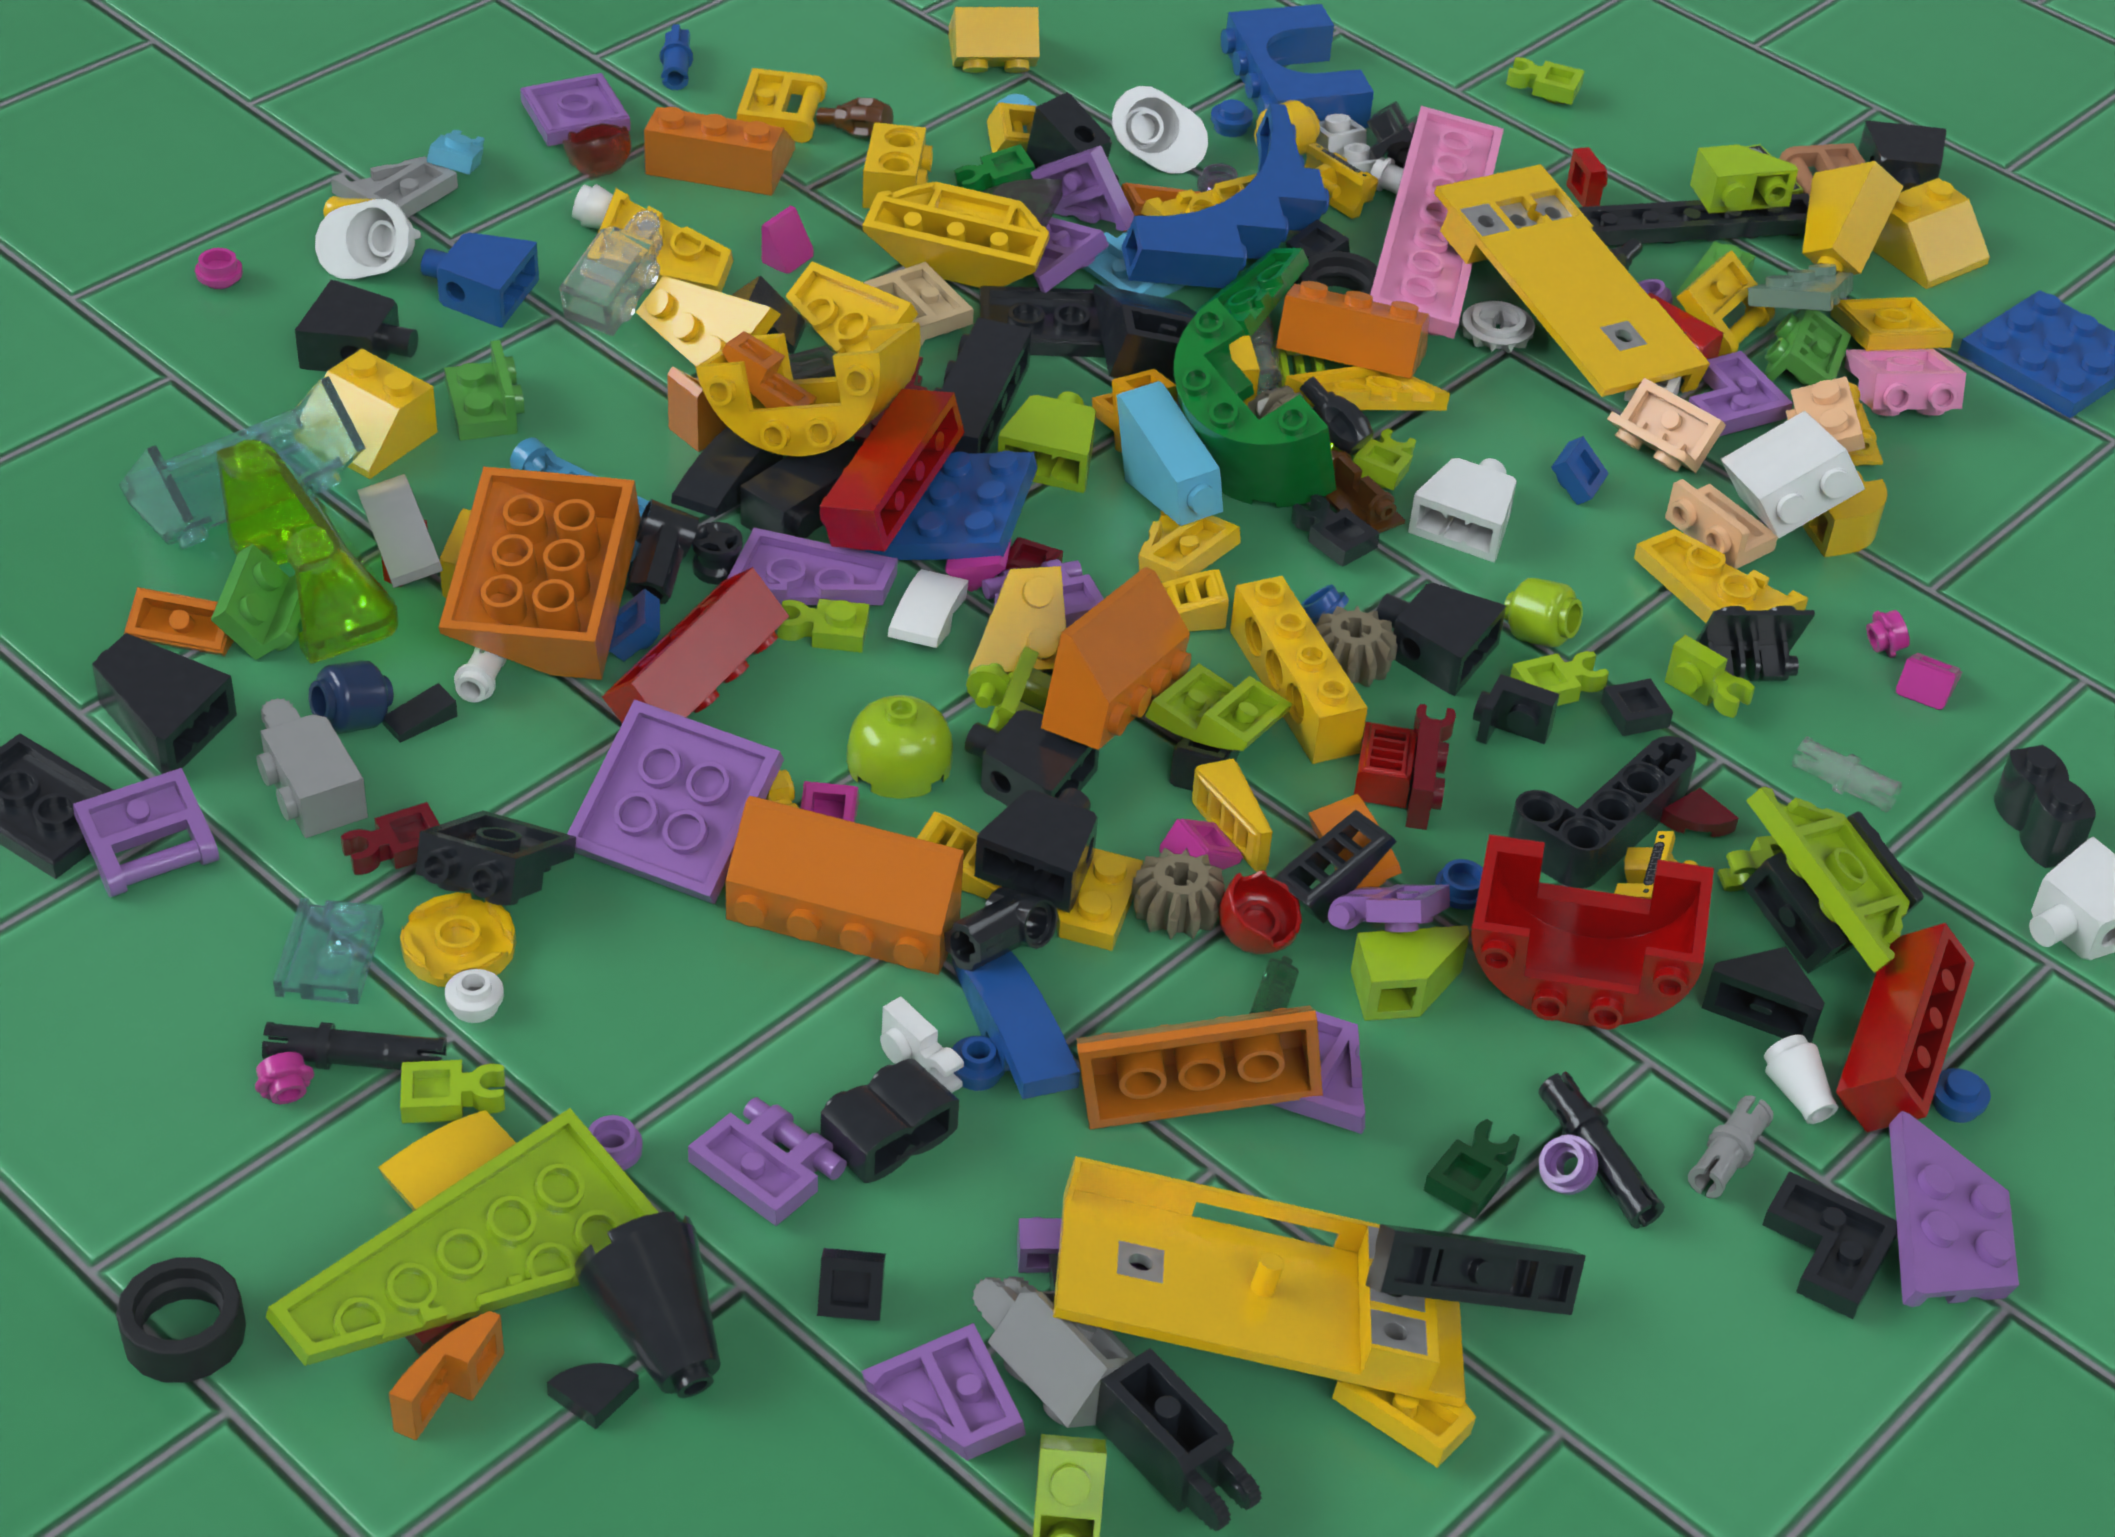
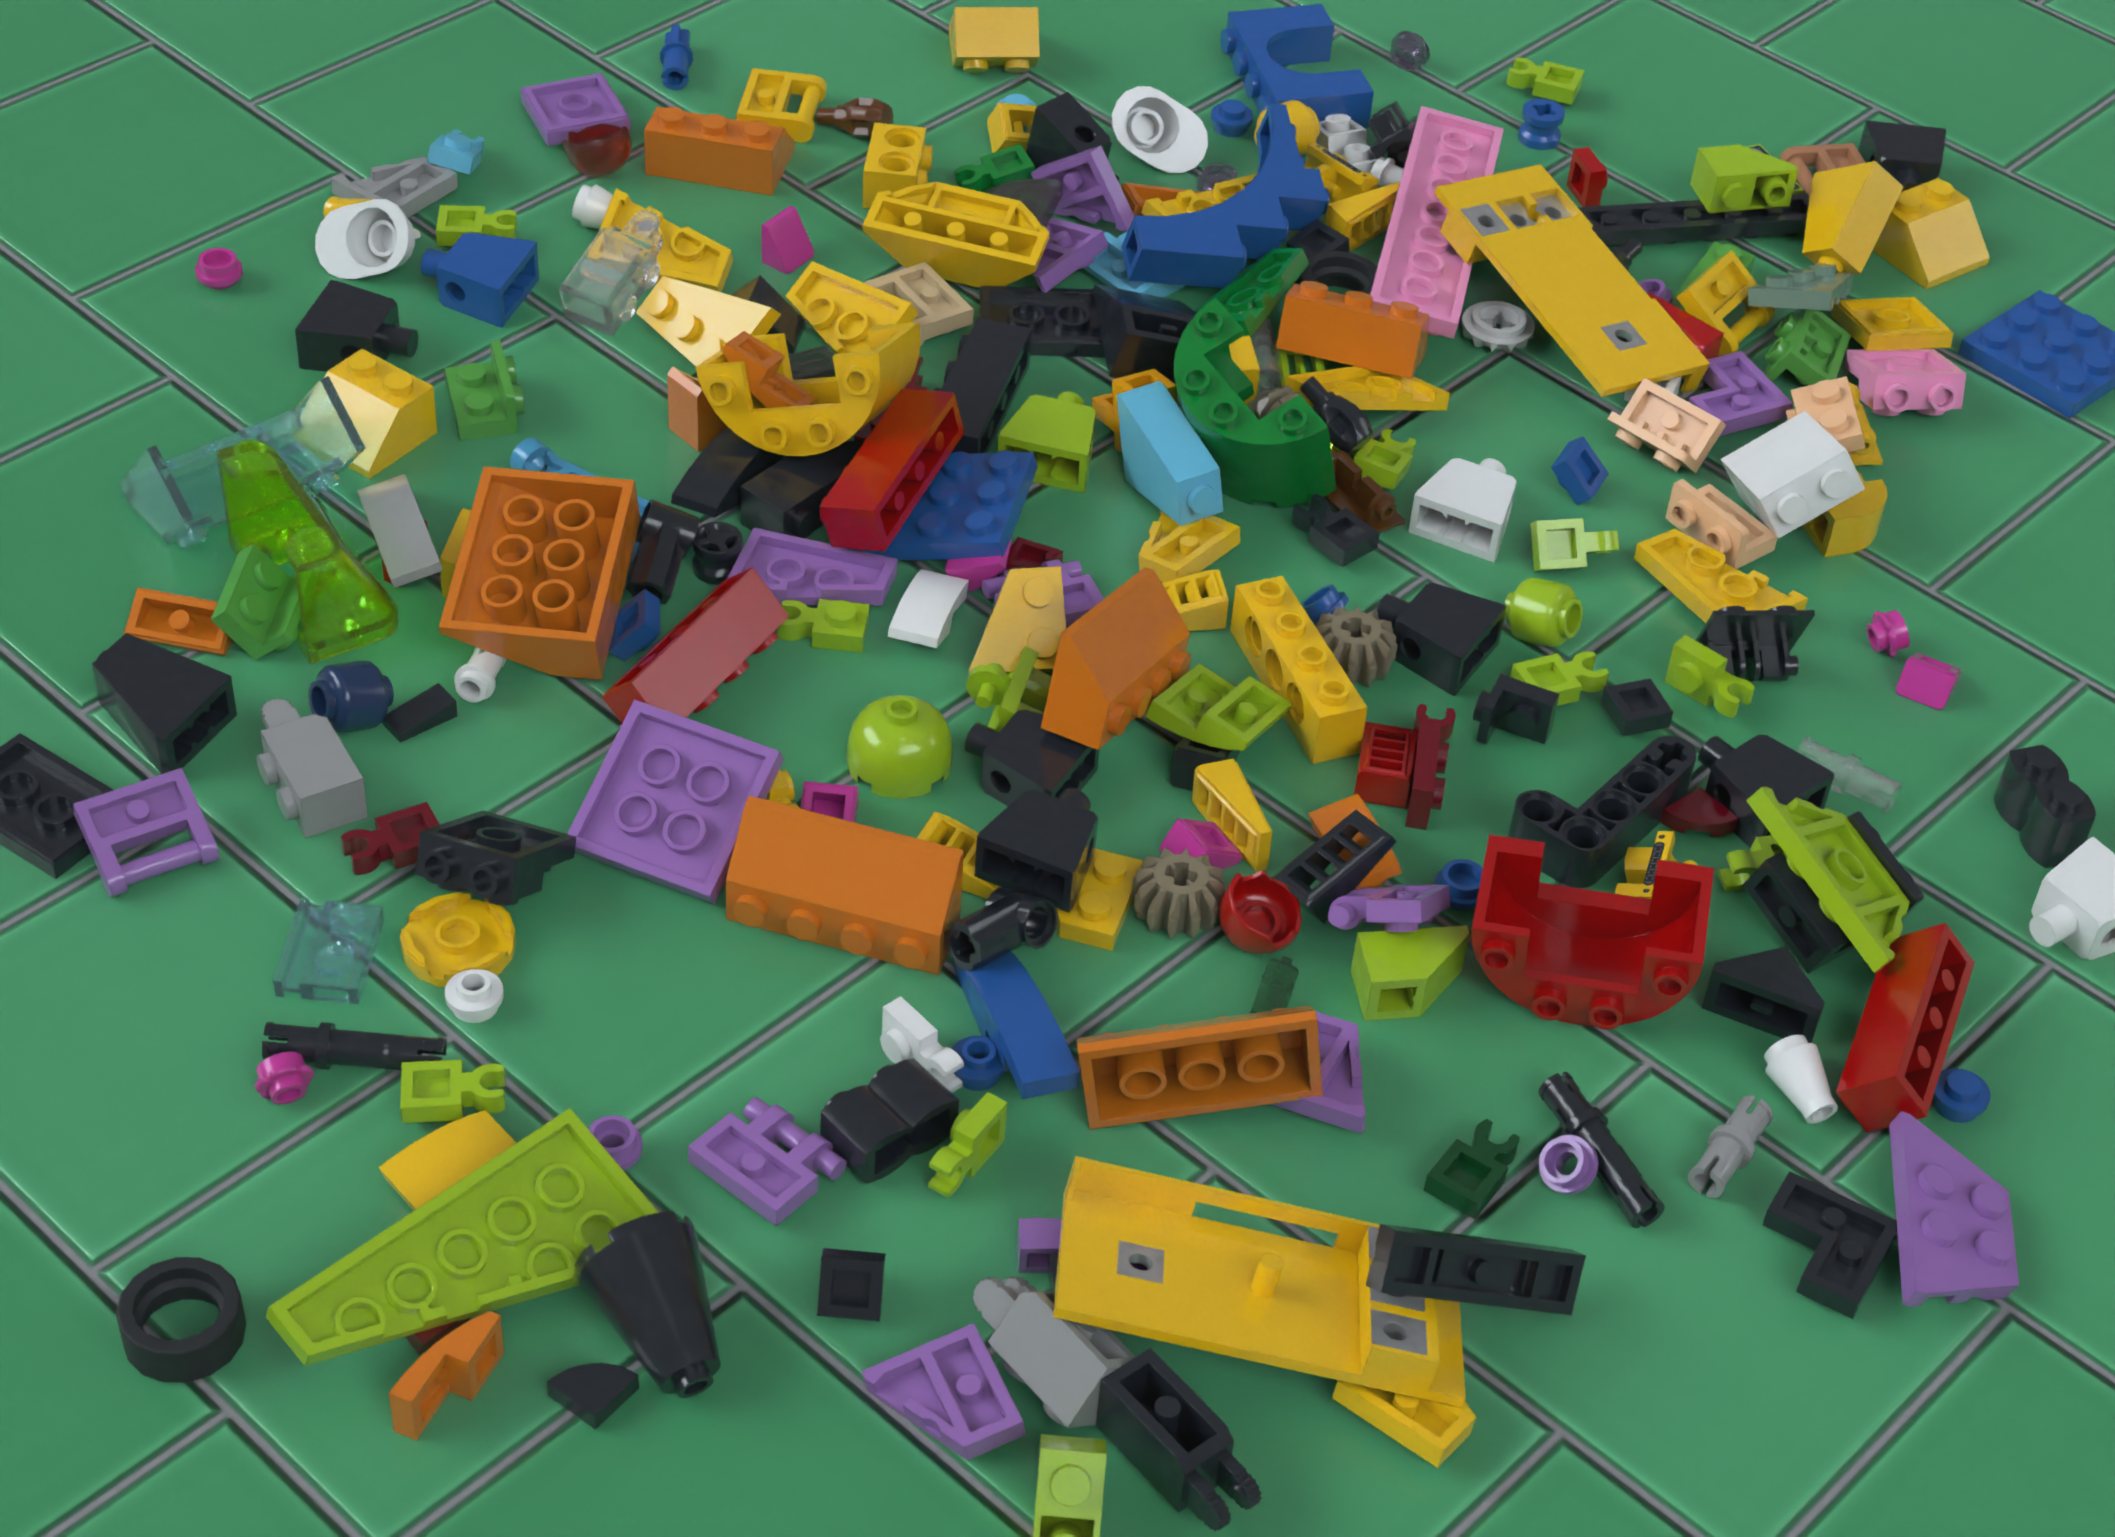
none -> lime plate [436,205,517,247]
none -> lime plate [928,1092,1008,1198]
none -> yellow slope [1325,182,1400,252]
none -> plate [1390,31,1430,71]
none -> blue wheel [1518,98,1565,150]
none -> lime plate [1530,518,1619,572]
none -> black torso [1698,734,1835,848]

